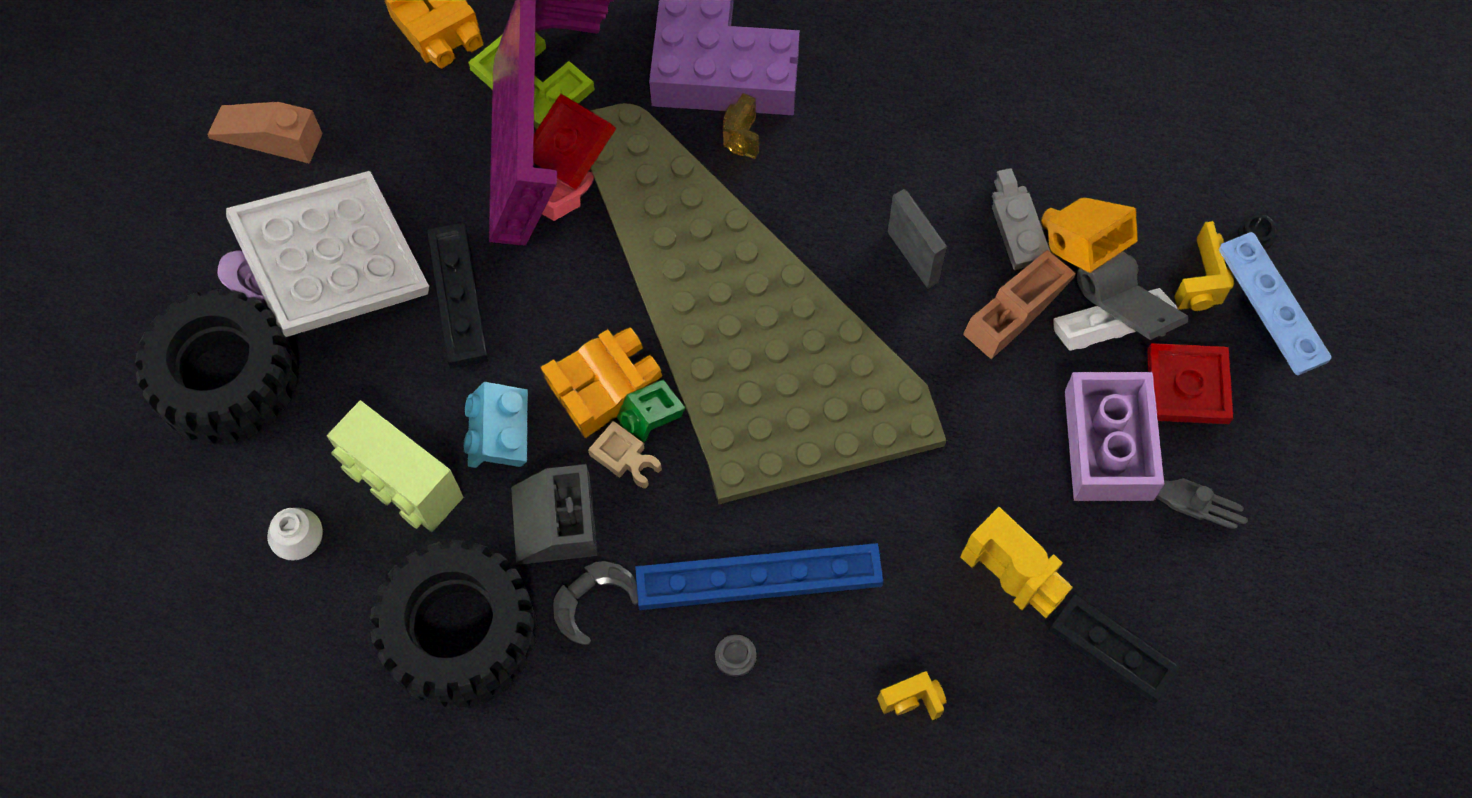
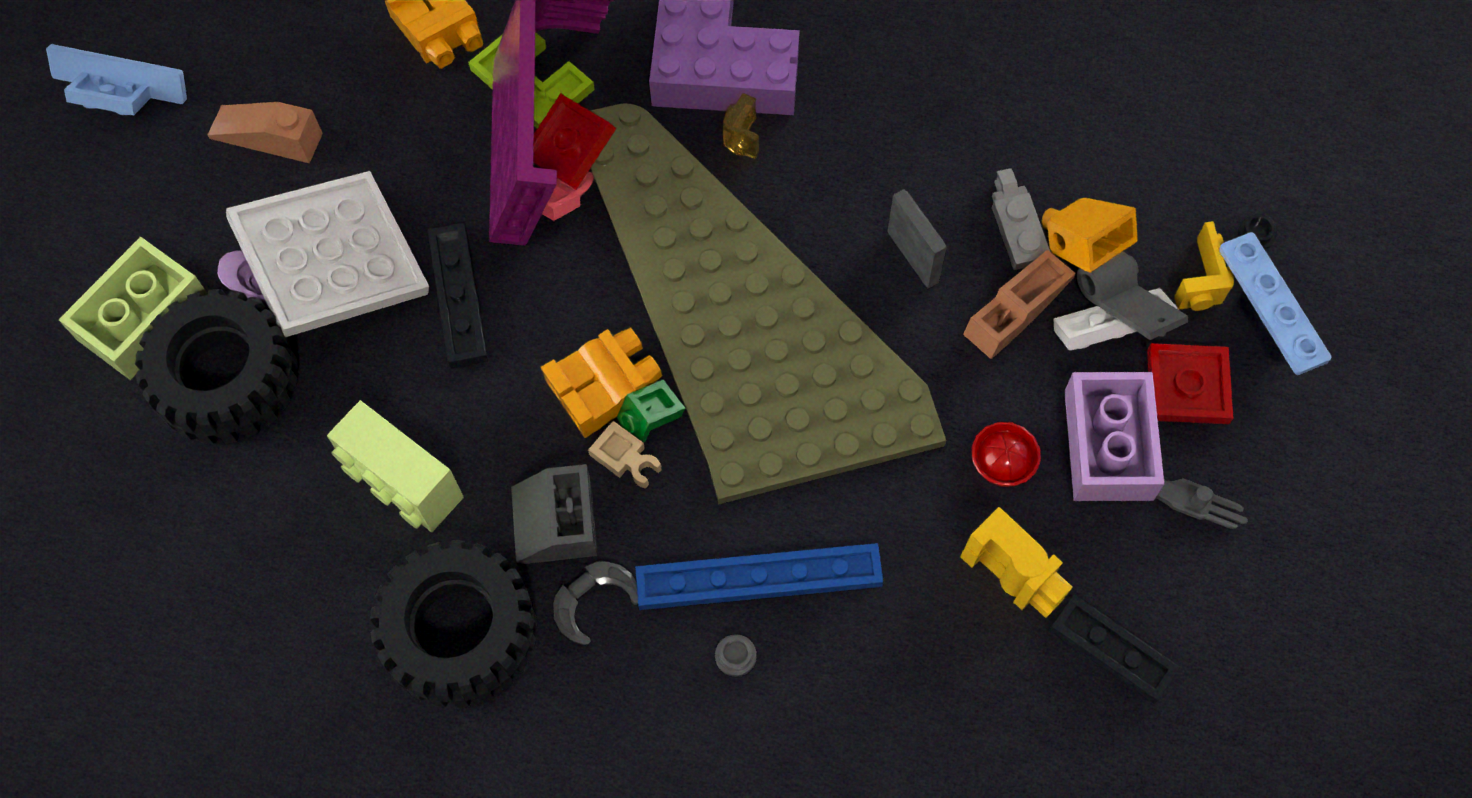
white cone [268,508,323,560] -> none
medium azure bracket [464,382,528,468] -> none
yellow bracket [877,671,946,720] -> none
none -> light blue bracket [46,44,187,116]
none -> yellowish green brick [59,237,208,380]
none -> red hat [972,422,1041,487]

